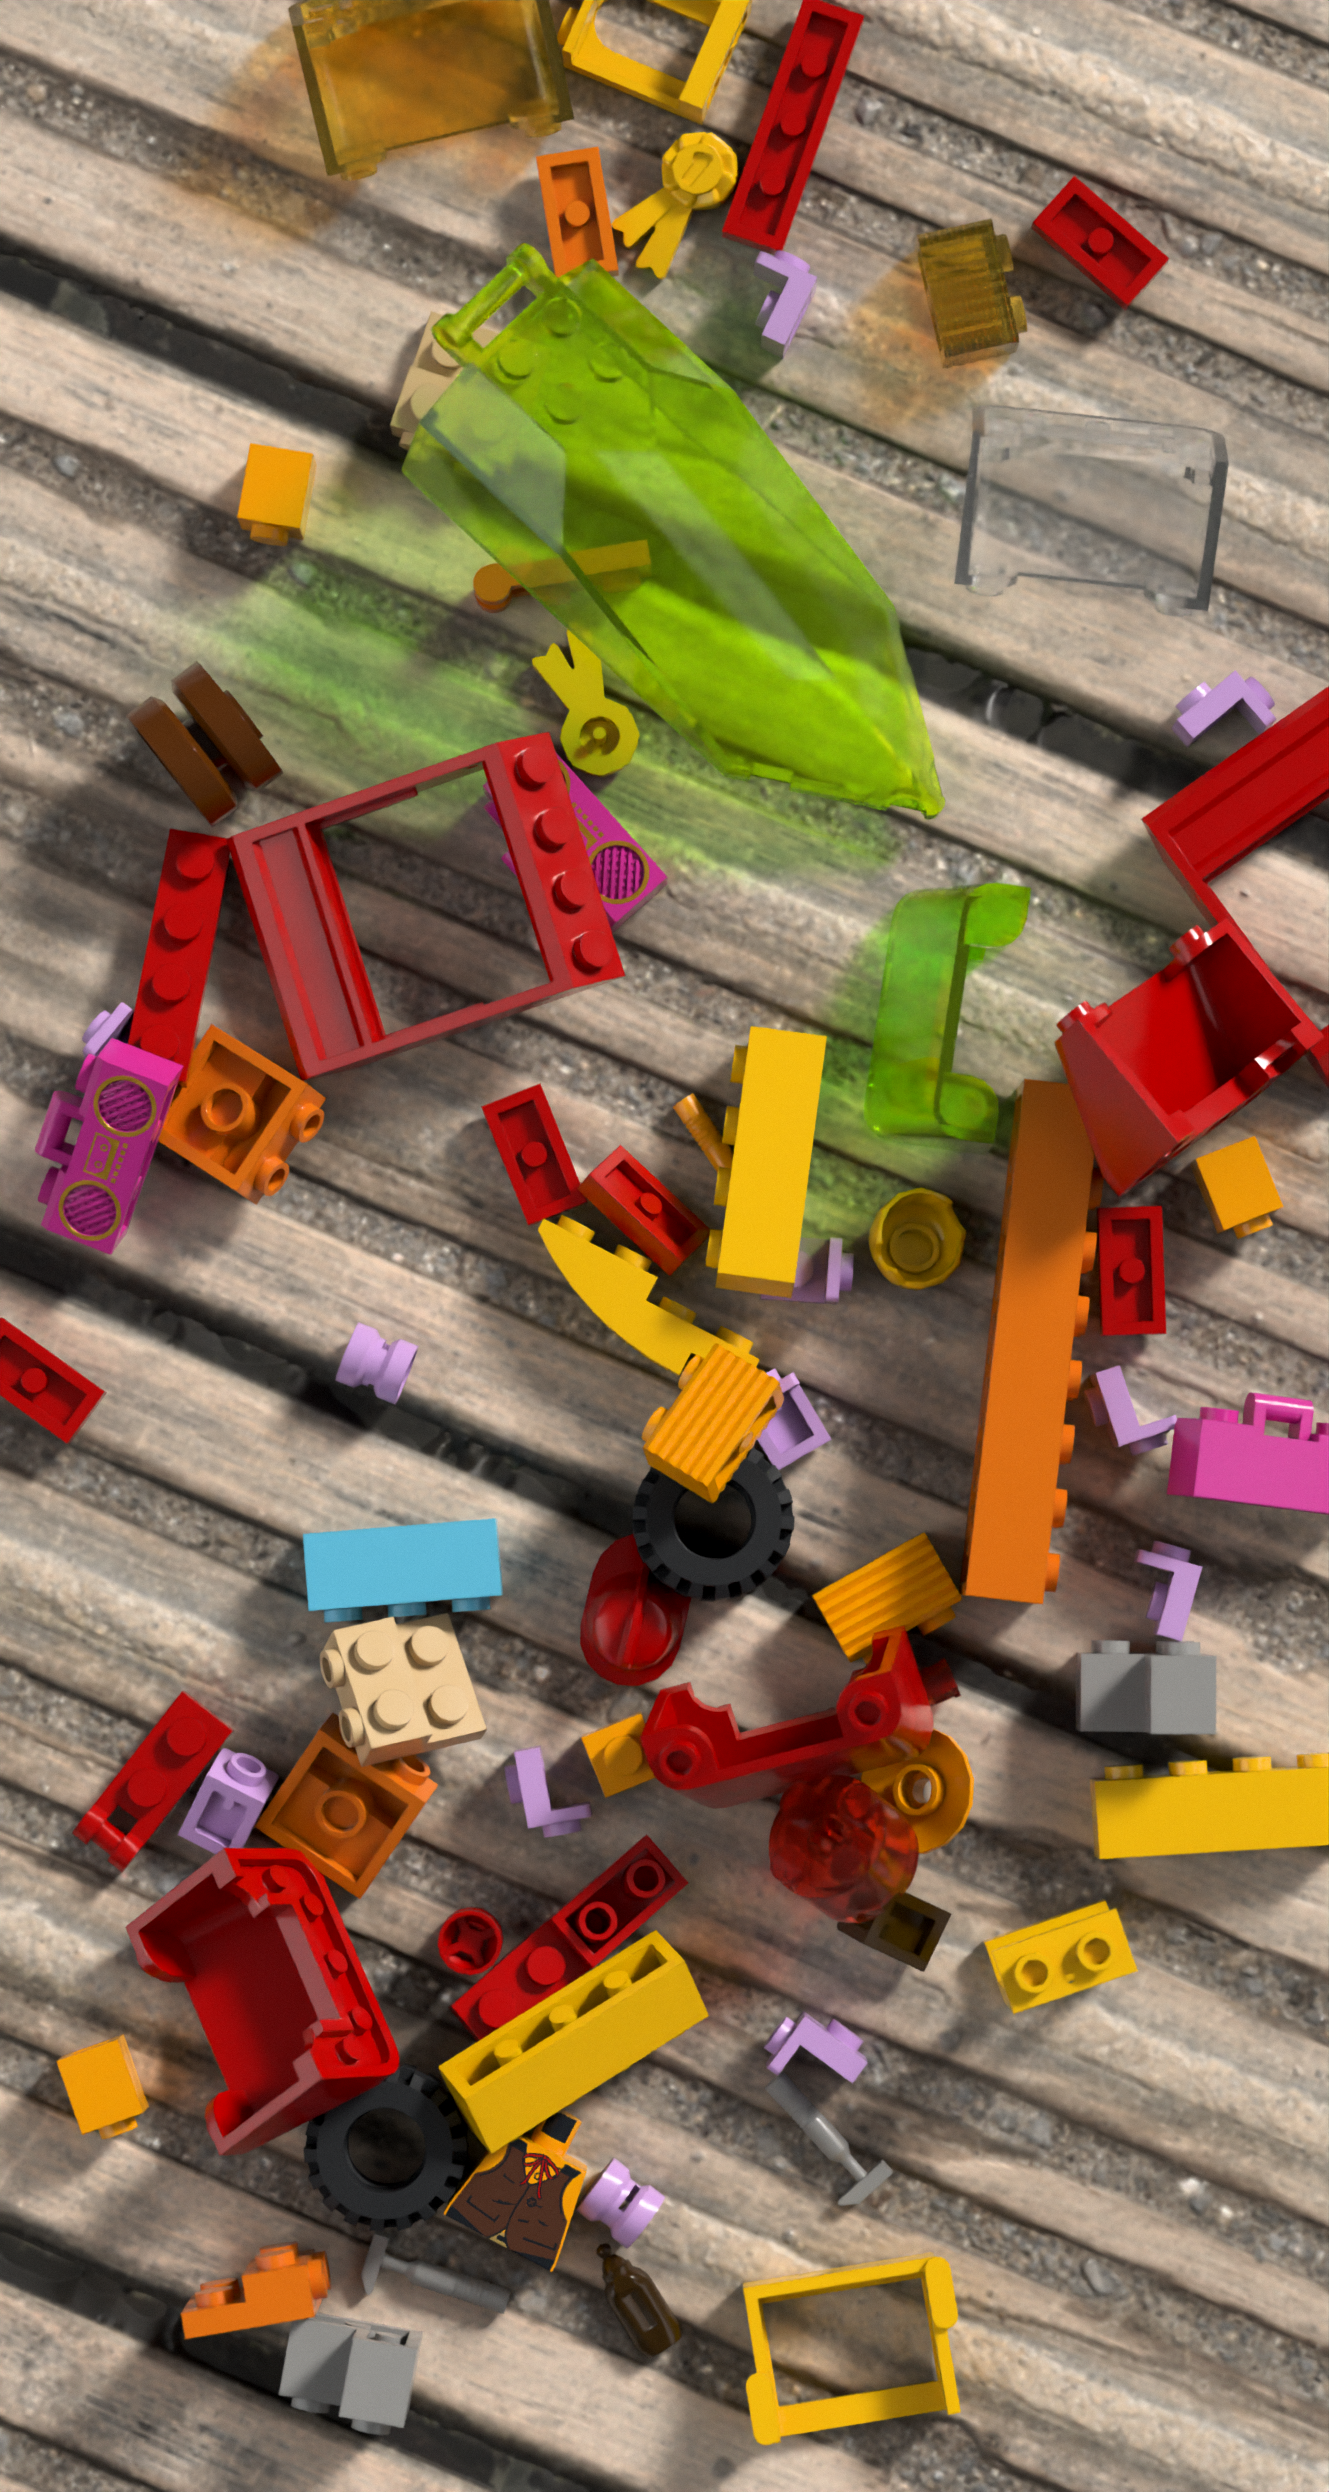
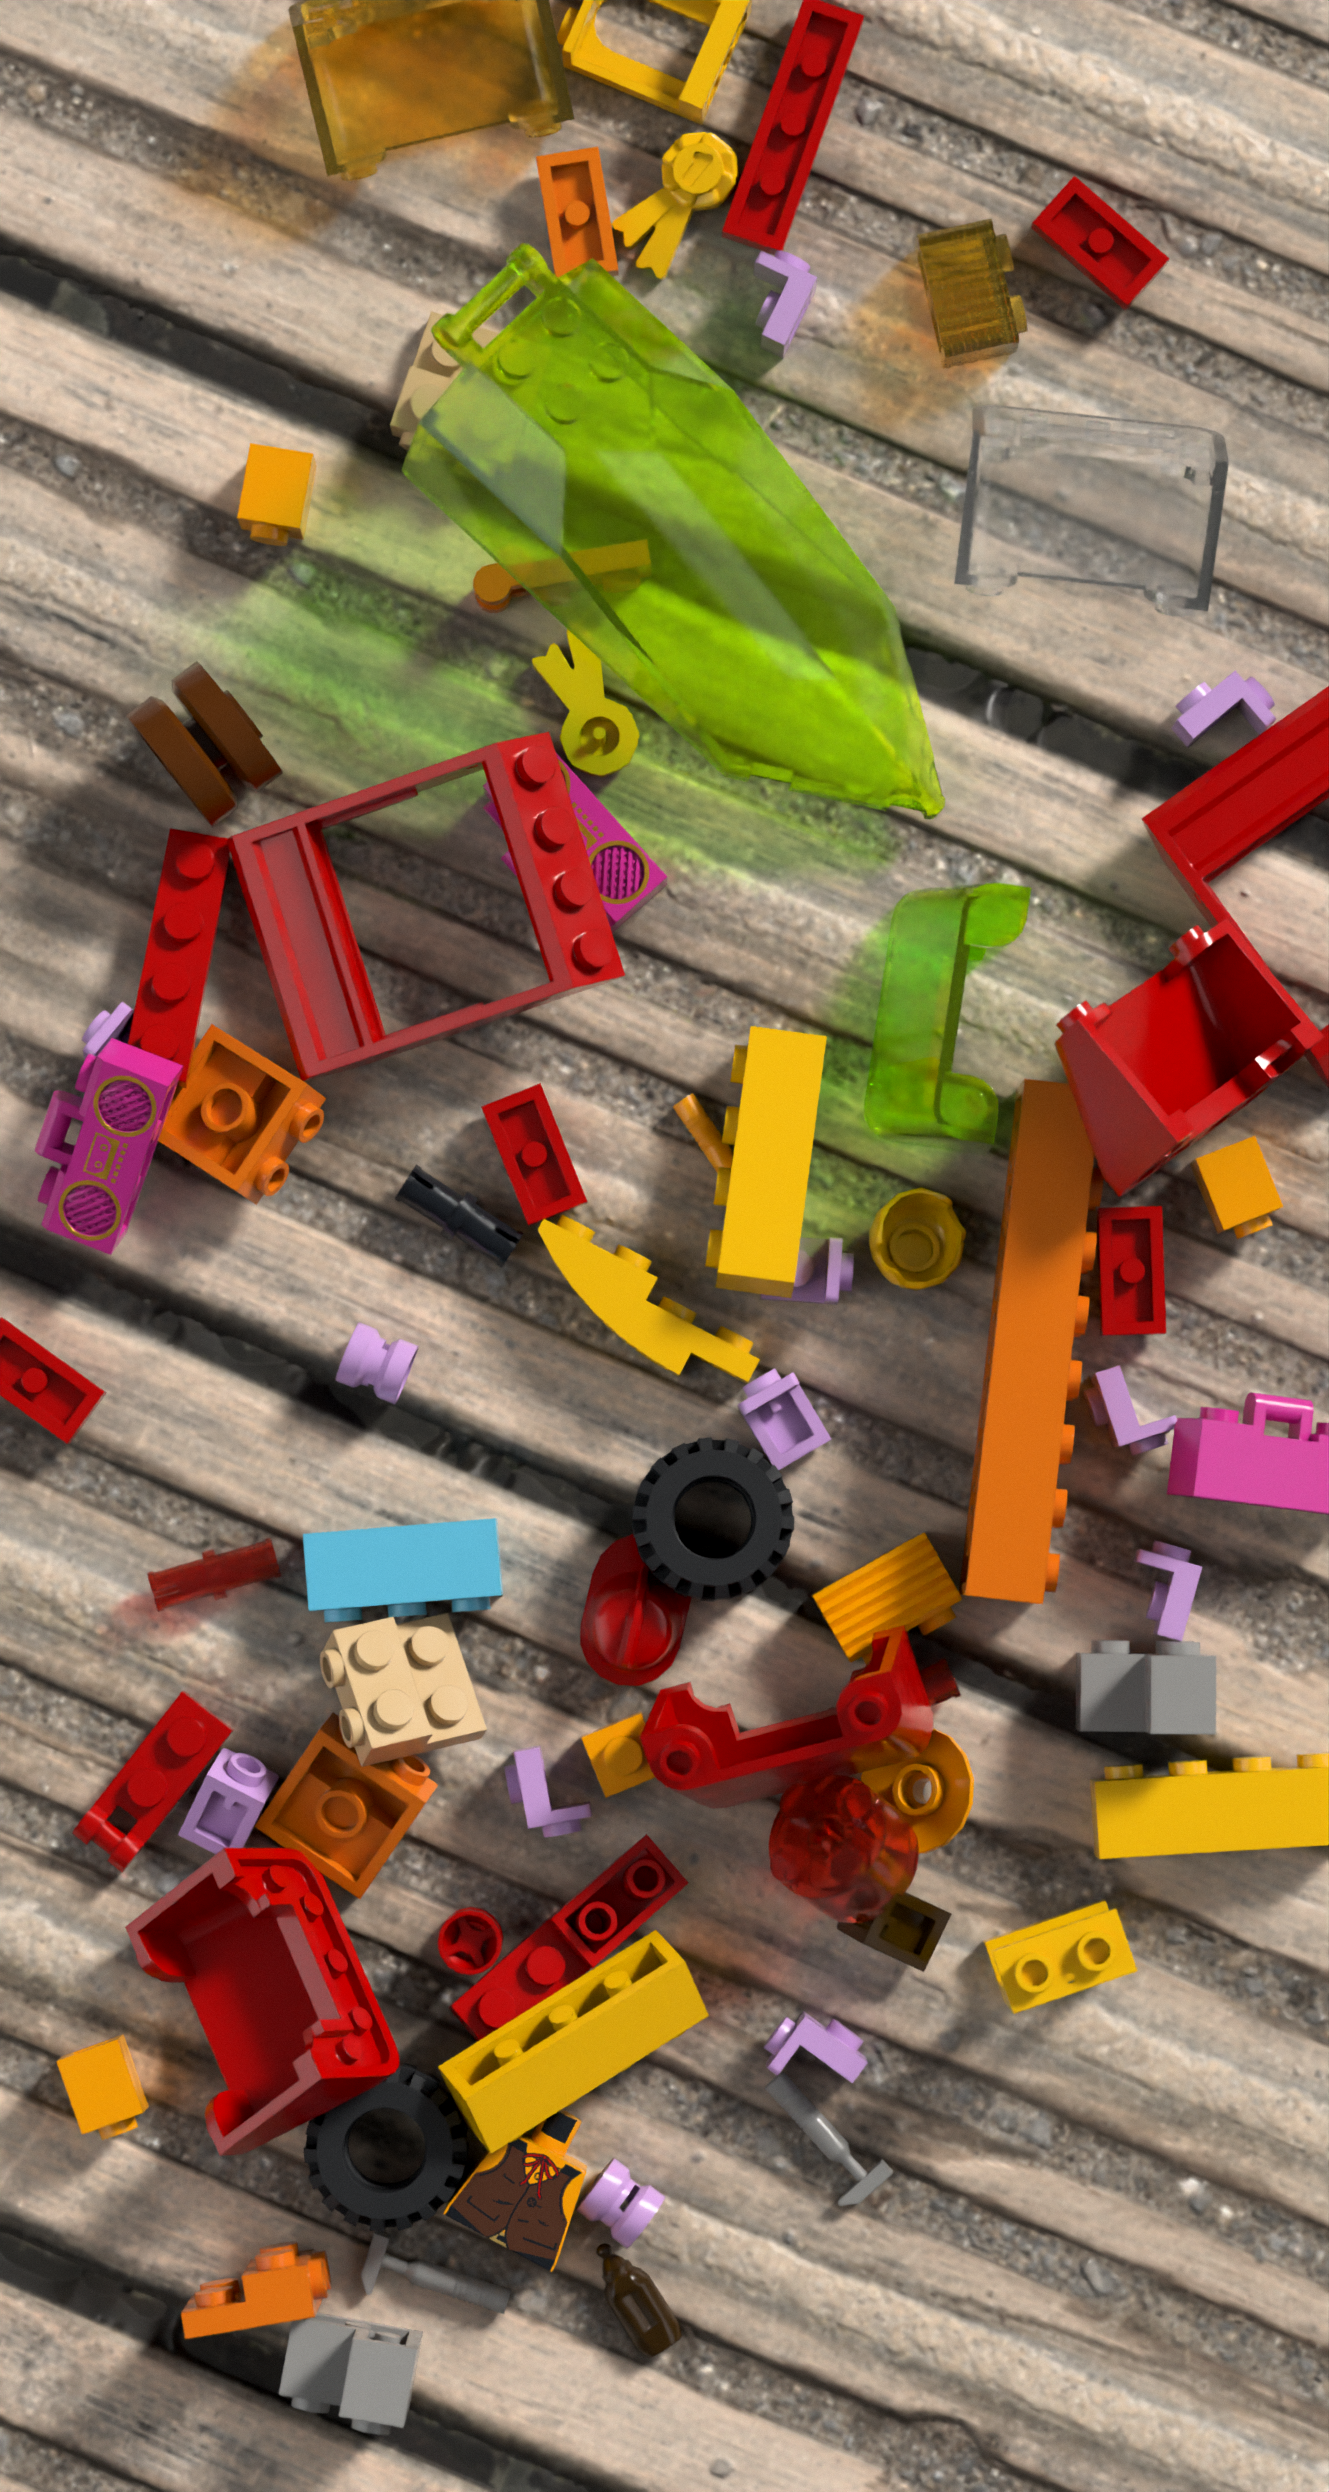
red plate [577,1145,710,1276] -> none
light orange brick [642,1343,784,1503] -> none
yellow piece [743,2252,961,2445] -> none
none -> clear red pin [147,1537,282,1612]
none -> black pin [394,1164,524,1268]

